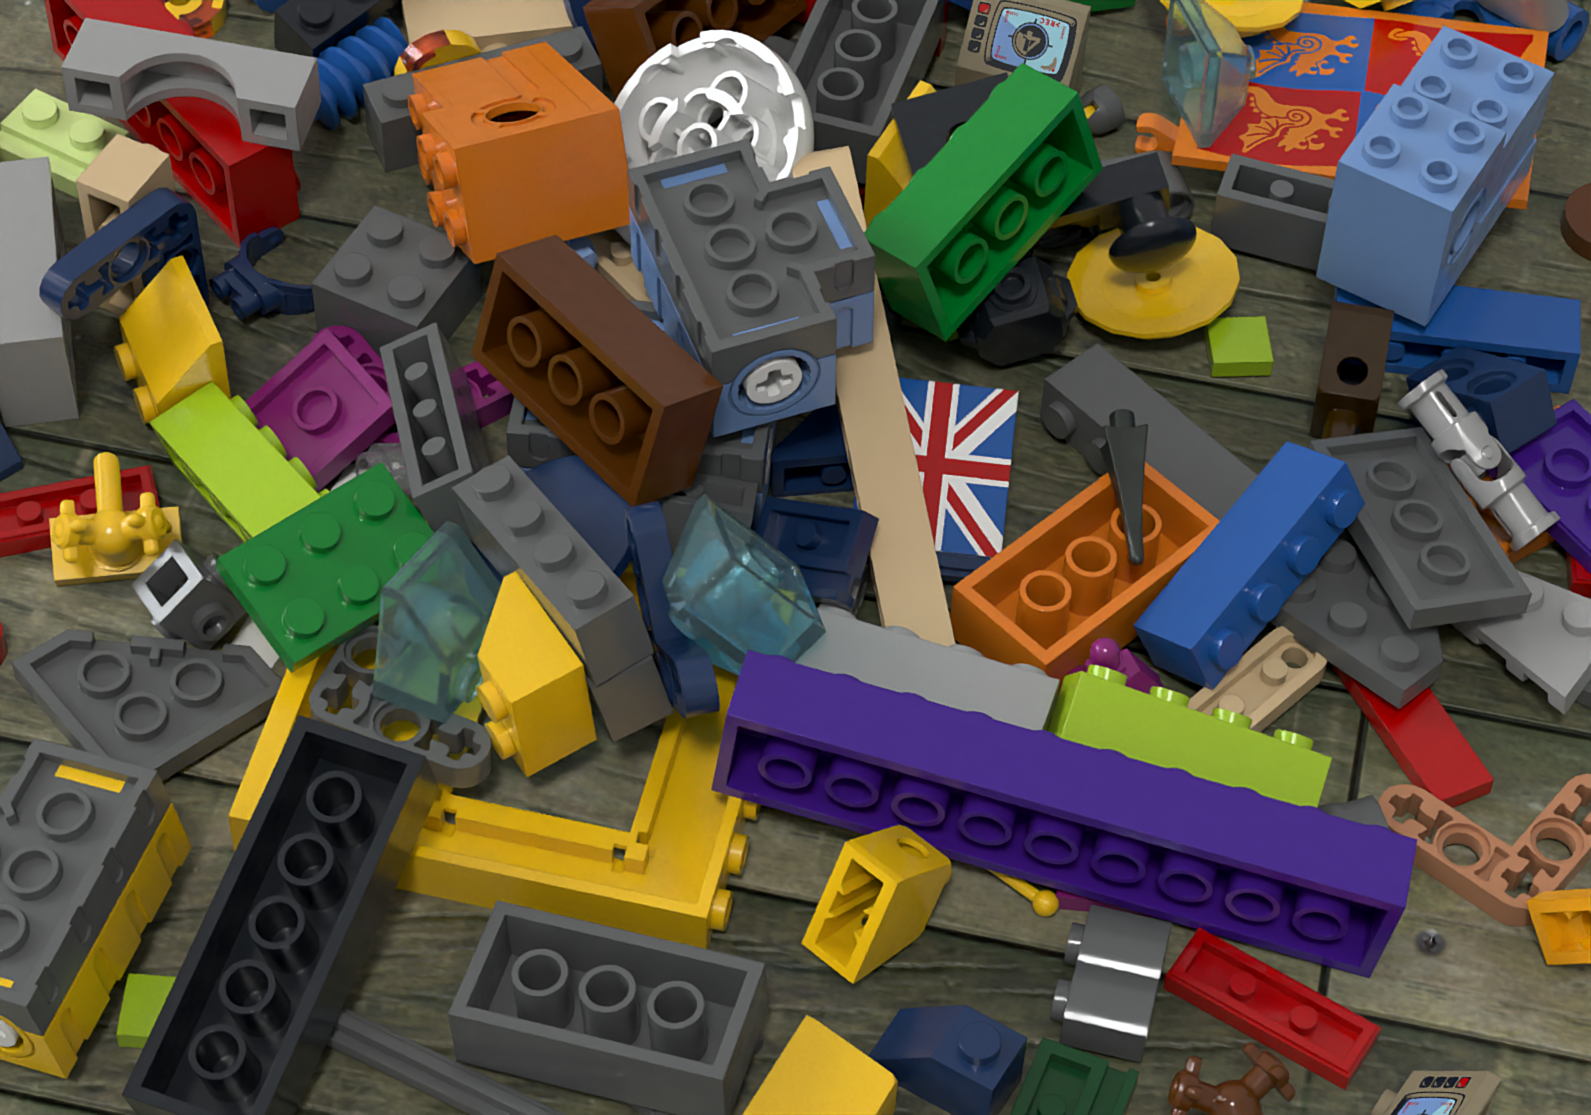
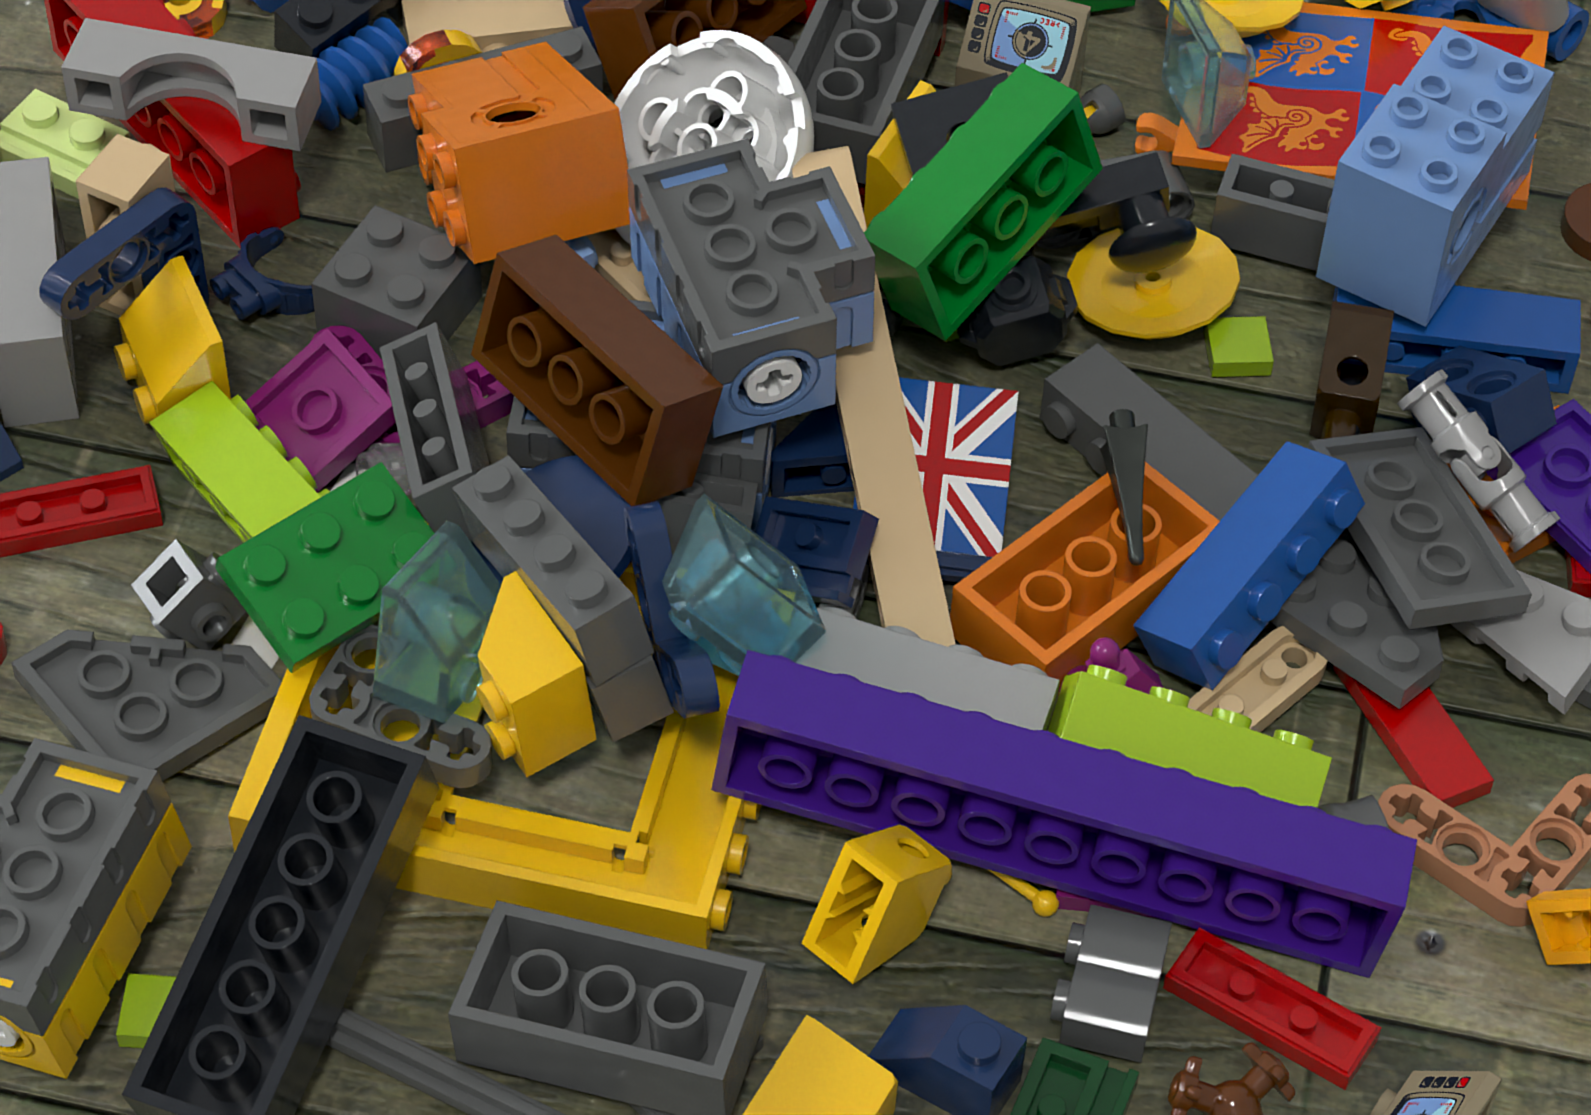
yellow piece [49,452,183,586] -> none

